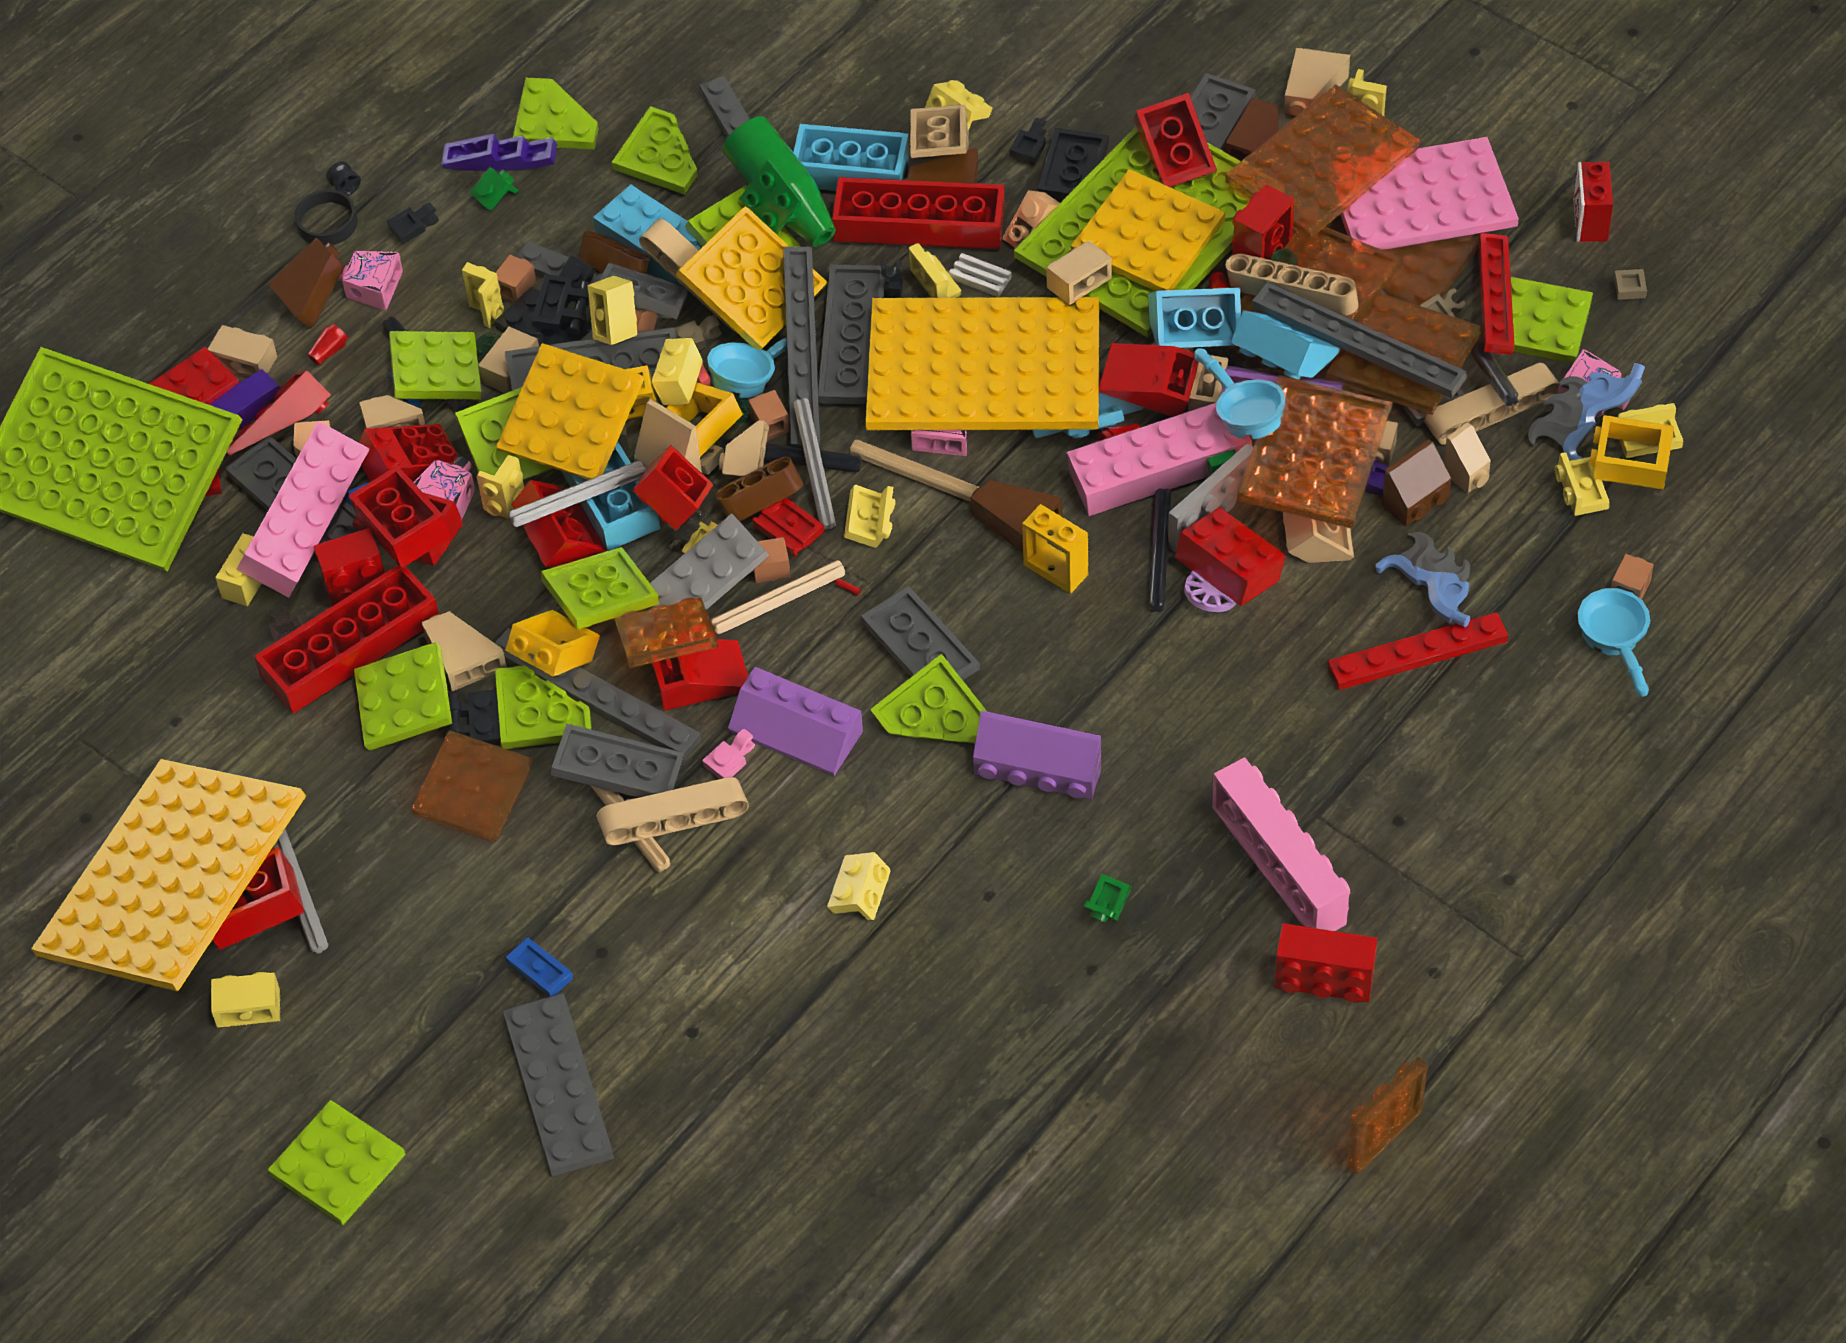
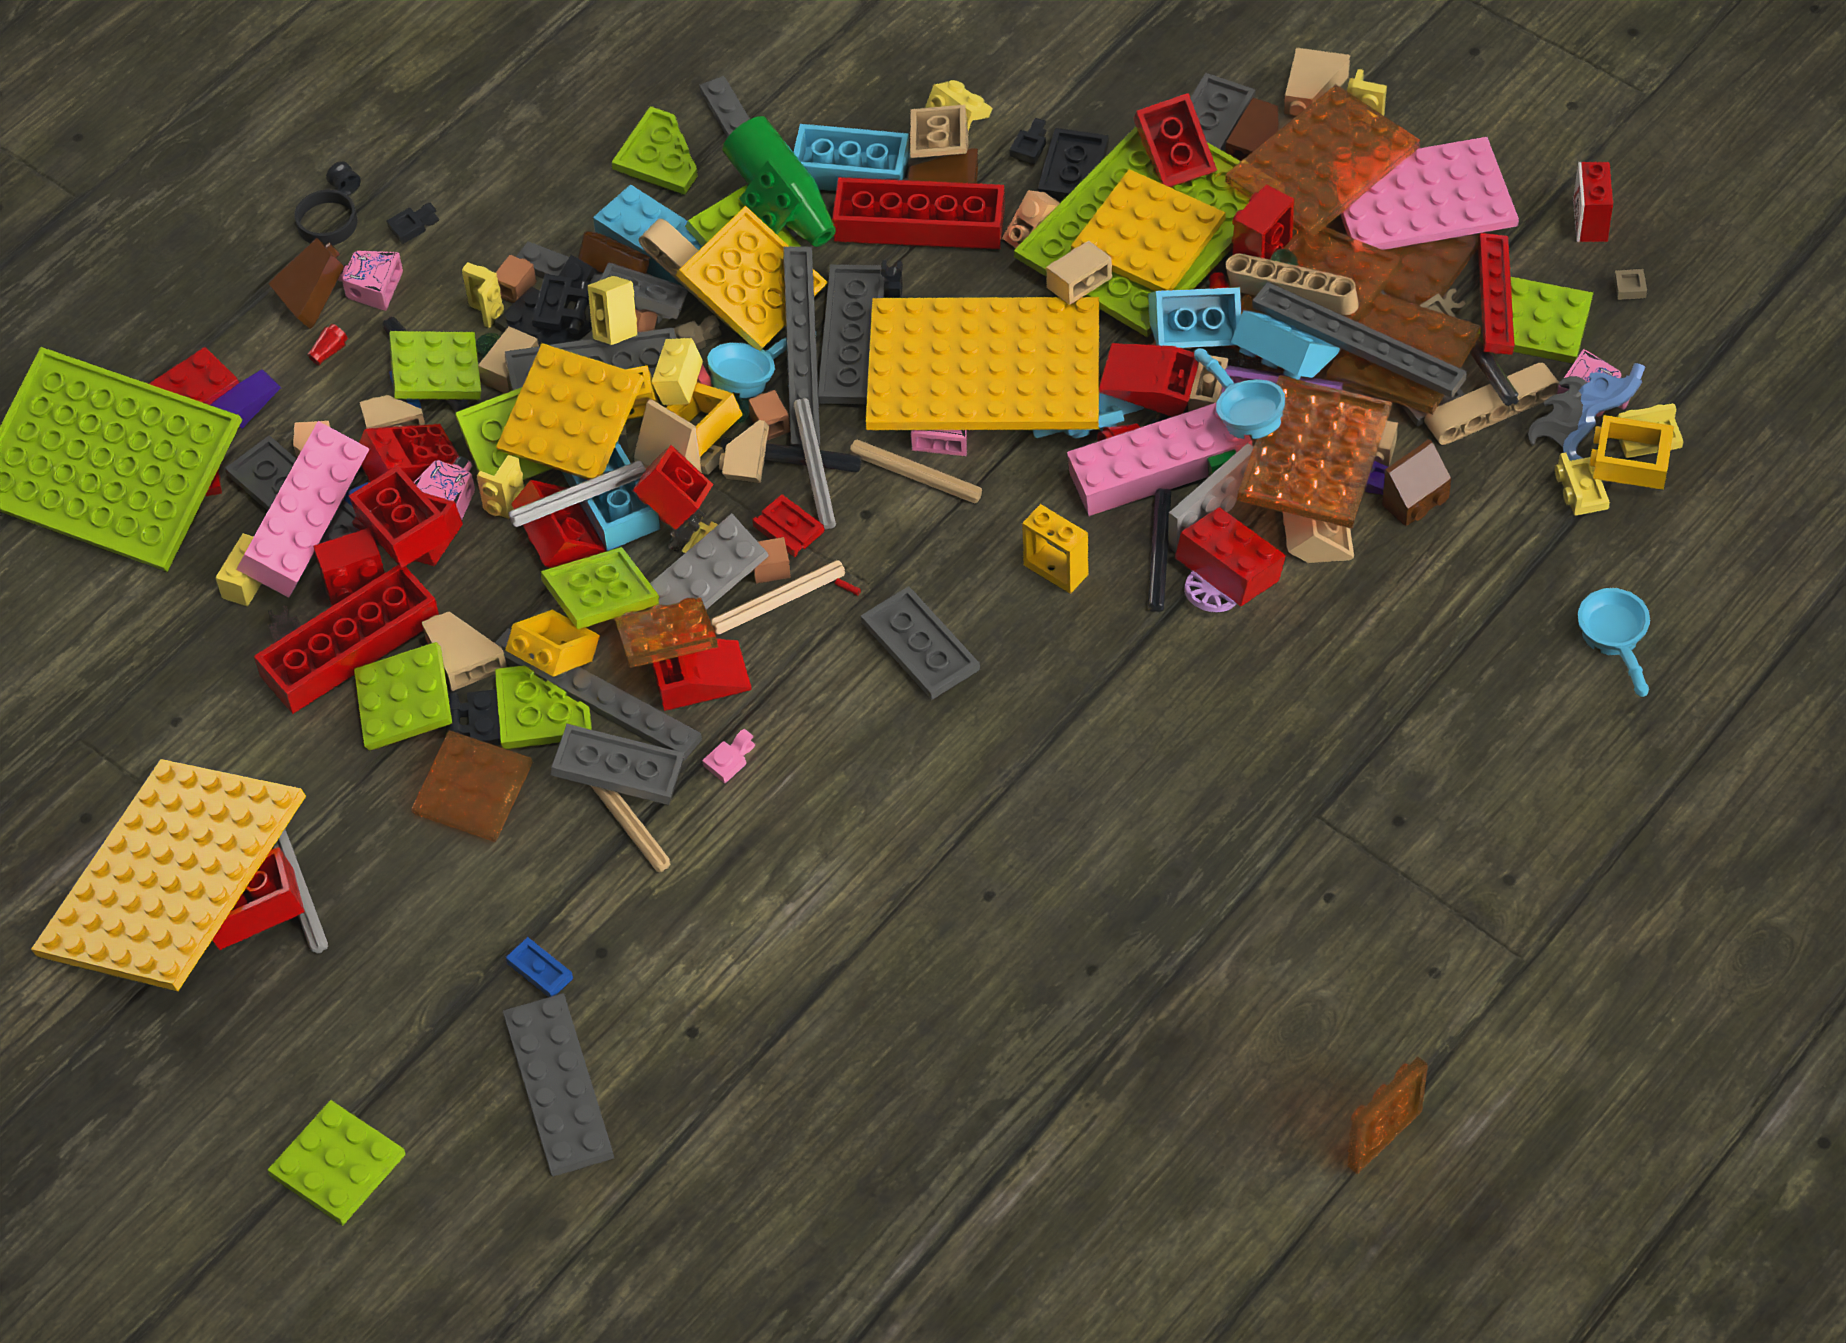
tan brick [208,325,277,378] -> none
light yellow brick [211,972,280,1028] -> none
wedge [225,370,331,455] -> none
dark purple slope [442,134,557,171] -> none
green bracket [470,167,519,211] -> none
lime plate [513,78,598,150] -> none
tan beam [596,777,749,845] -> none
reddish brown beam [715,457,803,521] -> none
medium lavender slope [728,667,863,776] -> none
light yellow bracket [827,852,890,920] -> none
light yellow bracket [844,485,895,548] -> none
lime plate [870,653,987,744] -> none
light yellow bracket [909,243,961,298] -> none
white tile [949,253,1011,297] -> none
reddish brown slope [970,480,1062,552] -> none
medium lavender slope [973,711,1101,799] -> none
green bracket [1084,873,1132,923] -> none
bright pink brick [1212,757,1350,931] -> none
red brick [1275,923,1378,1003] -> none
red plate [1328,612,1509,690] -> none
medium blue piece [1376,532,1470,627] -> none
tan slope [1444,422,1491,494] -> none
nougat brick [1611,554,1654,600] -> none

